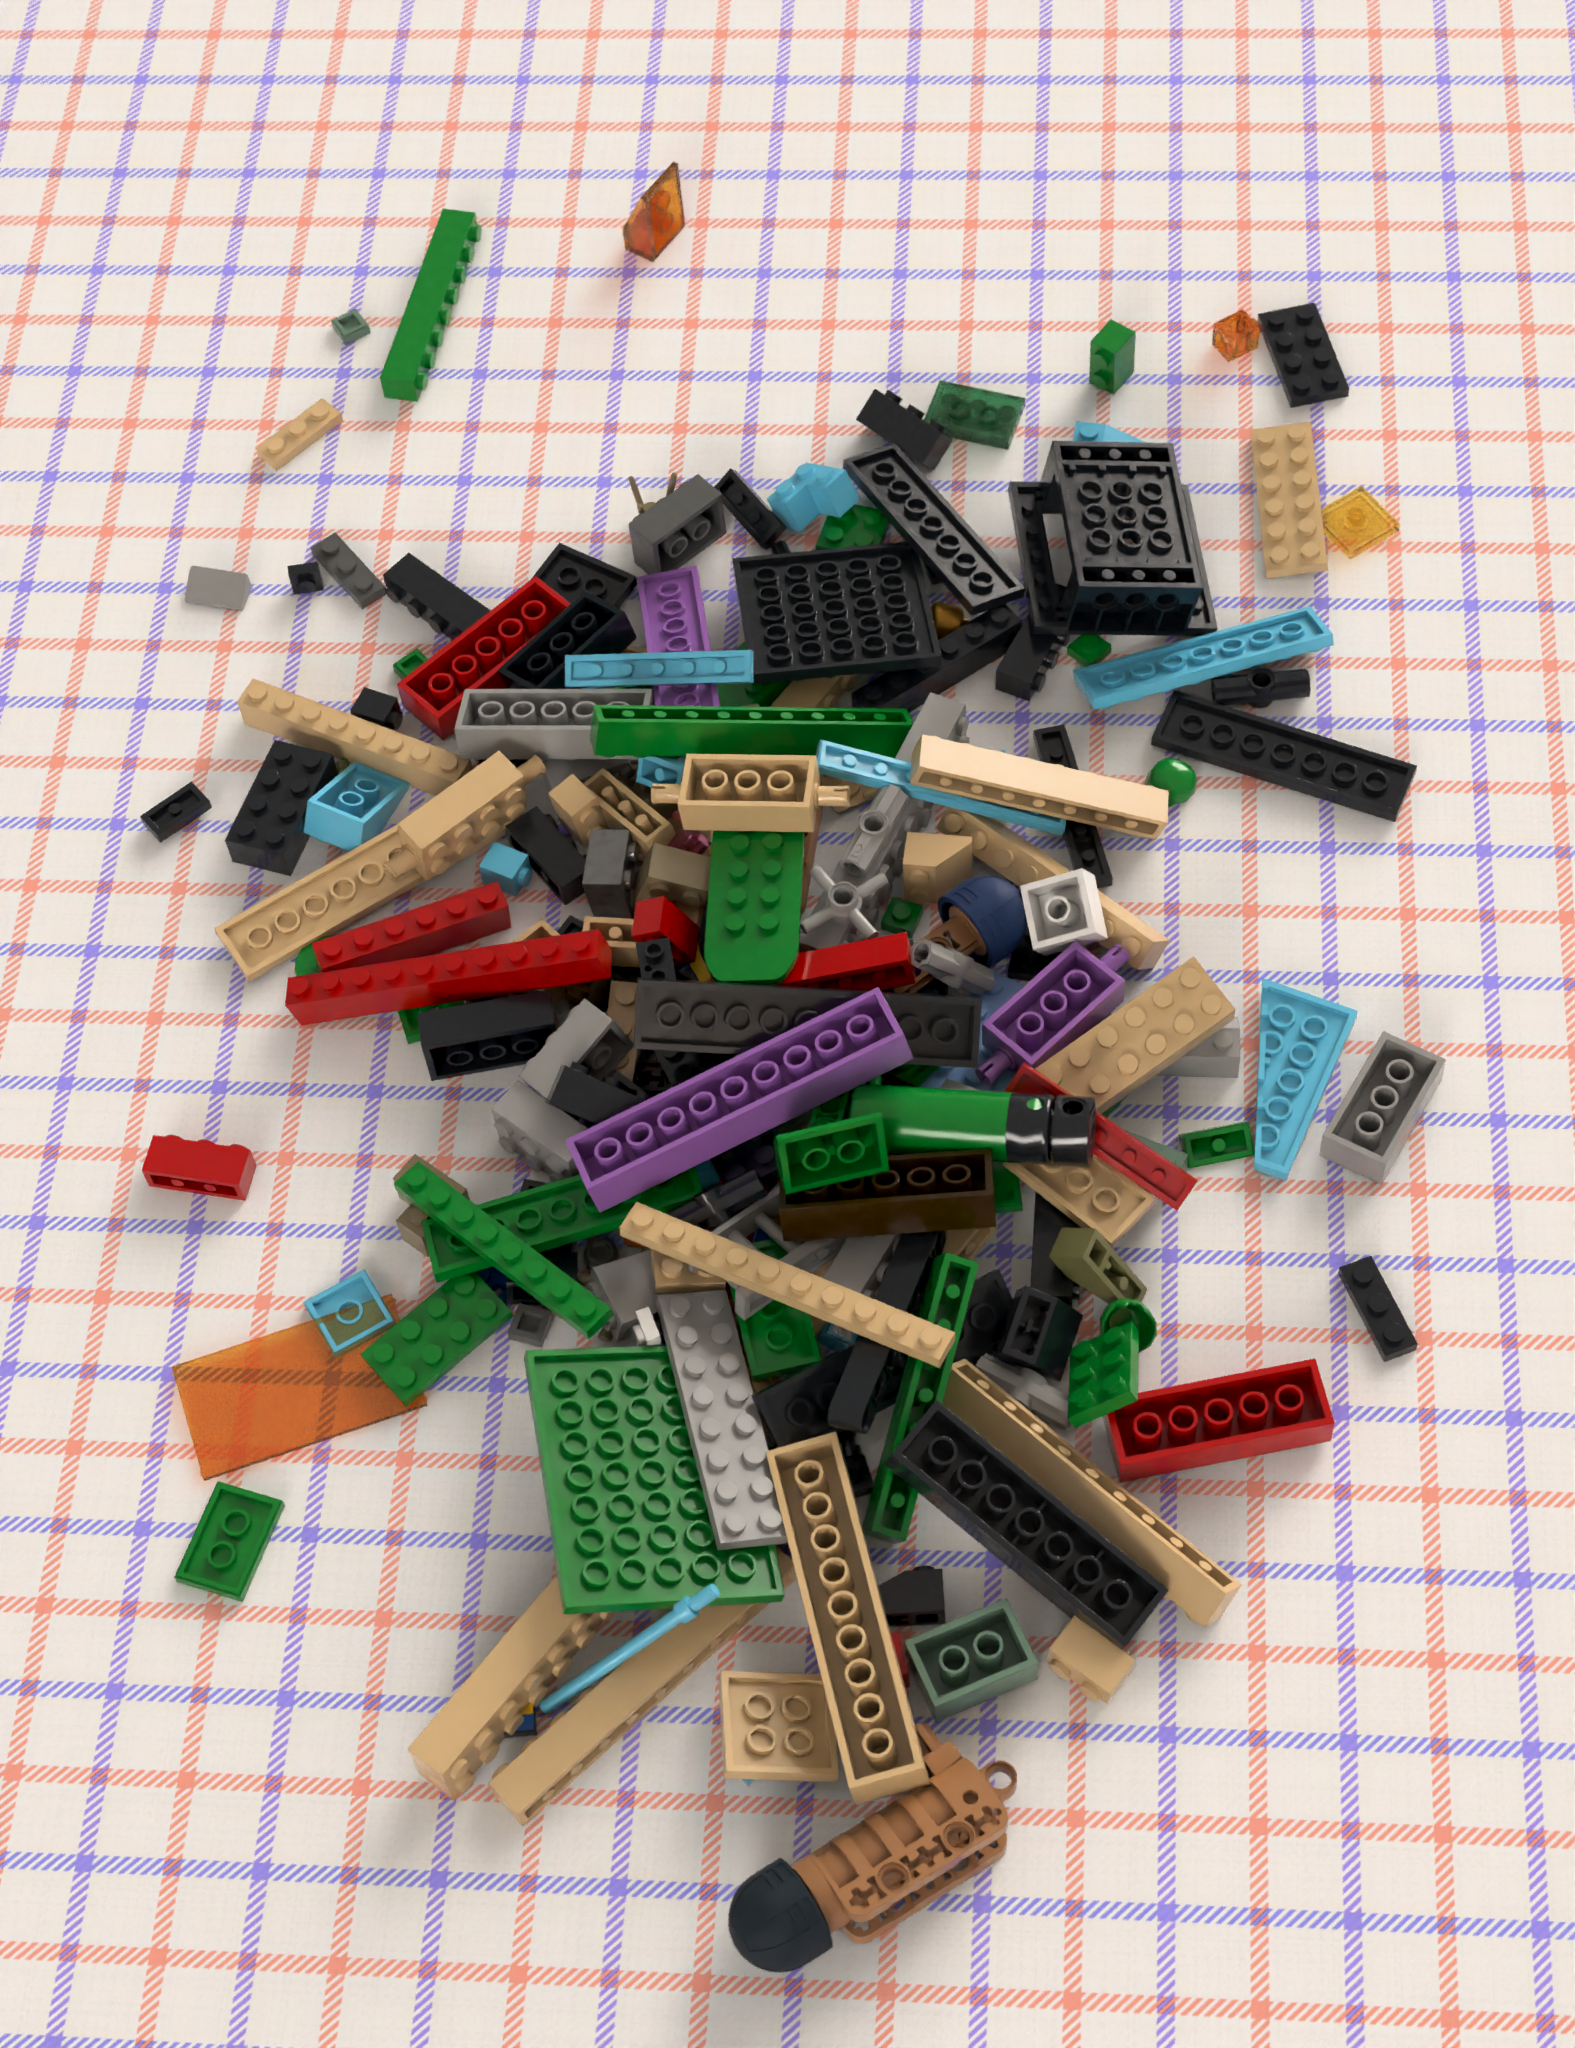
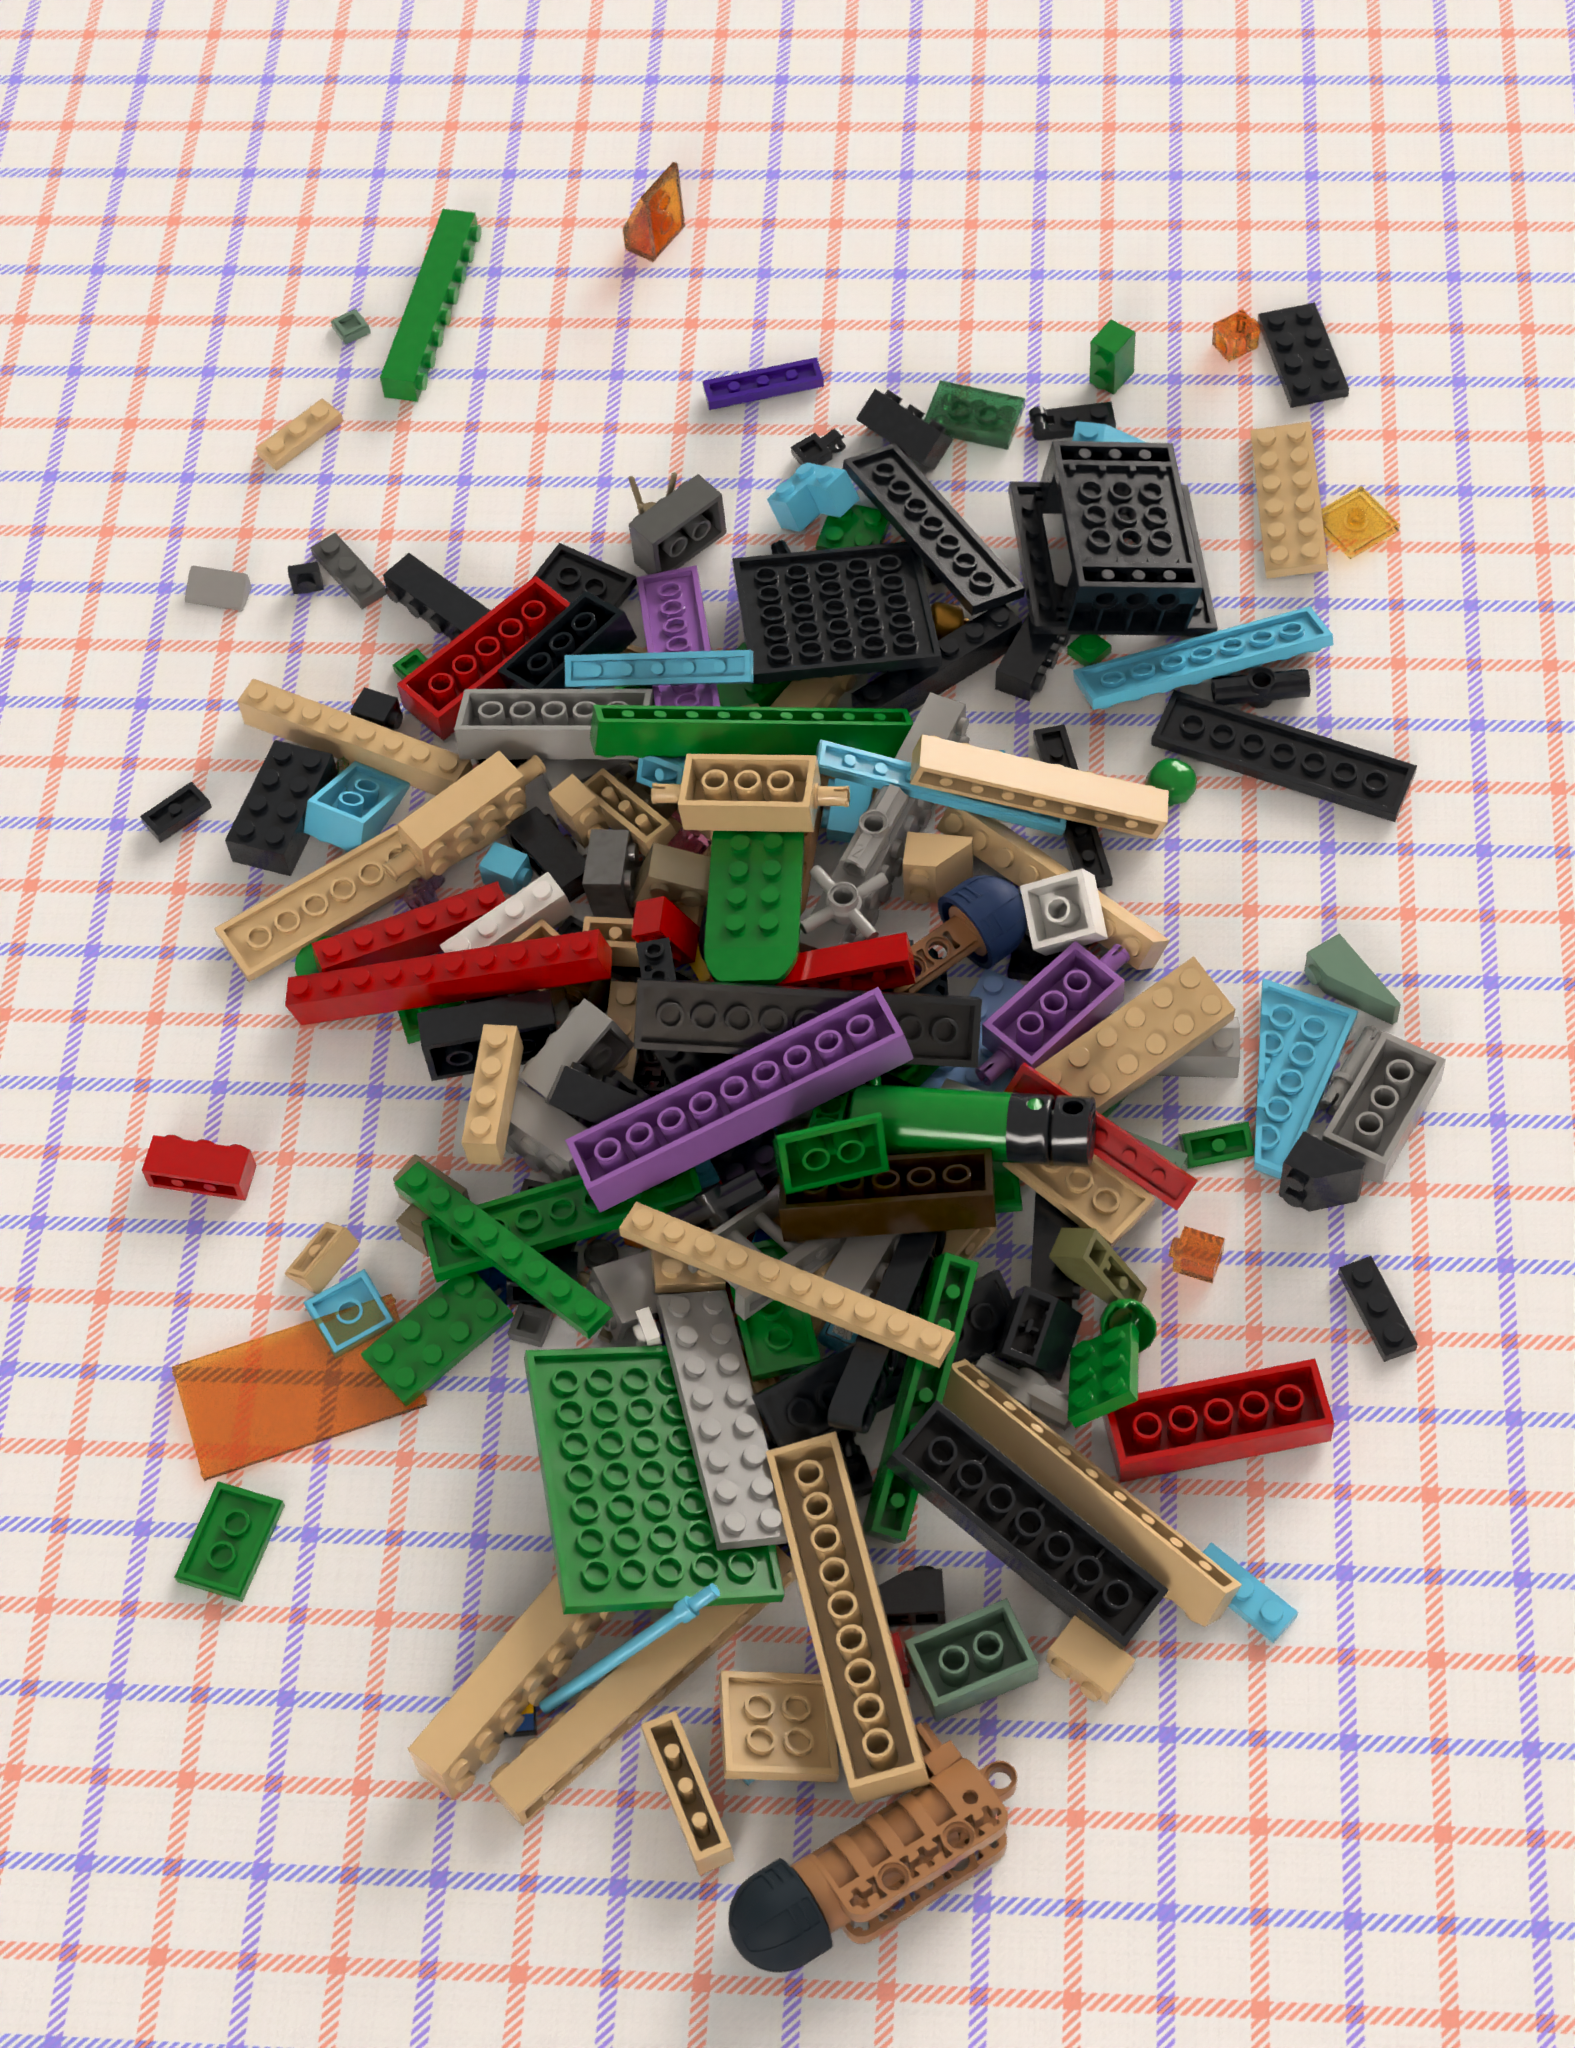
black plate [714,468,787,550] -> none
green plate [881,897,923,939] -> none
light grey piece [909,939,996,996] -> none
none -> tan slope [284,1222,359,1294]
none -> plate [403,874,445,910]
none -> white brick [440,872,574,953]
none -> tan brick [461,1024,524,1165]
none -> tan brick [641,1710,735,1876]
none -> dark purple plate [702,357,824,410]
none -> black plate [791,428,846,465]
none -> medium azure brick [821,778,874,843]
none -> black plate [1029,402,1116,441]
none -> clear orange brick [1168,1226,1225,1284]
none -> medium azure plate [1203,1542,1298,1643]
none -> black slope [1279,1131,1366,1212]
none -> sand green slope [1304,933,1401,1025]
none -> light grey pin [1319,1026,1382,1116]

